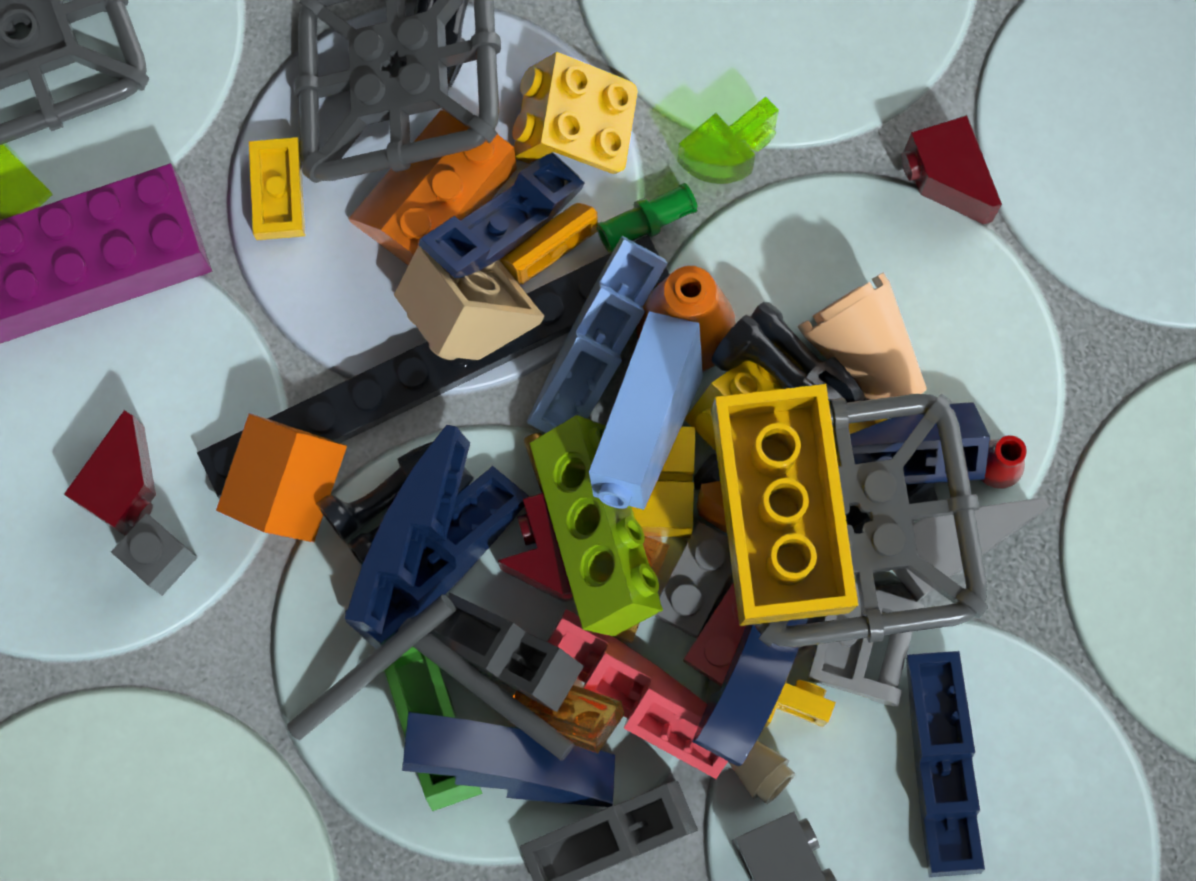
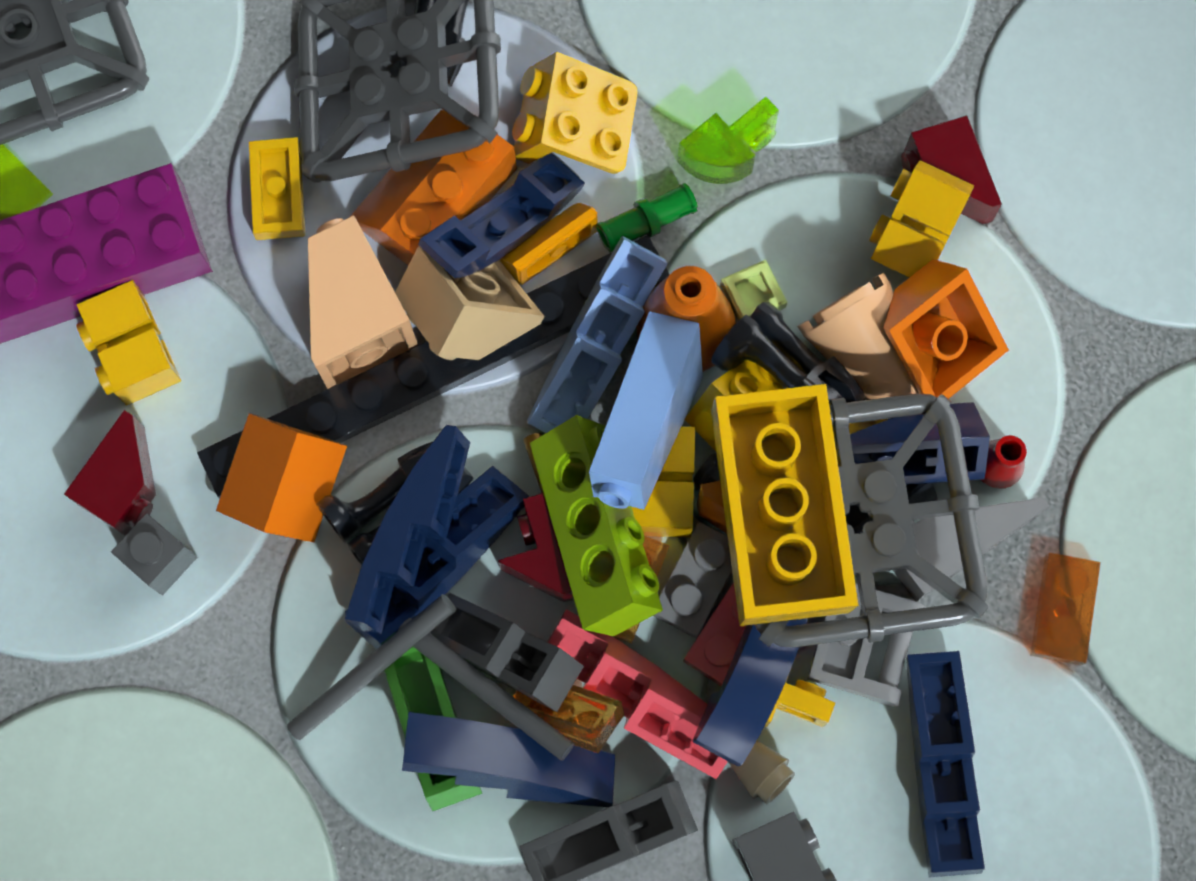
none -> yellow piece [76,280,182,406]
none -> light nougat slope [308,215,418,389]
none -> yellowish green tile [720,260,787,321]
none -> yellow piece [869,160,974,277]
none -> orange slope [884,259,1009,399]
none -> clear orange plate [1030,552,1101,666]

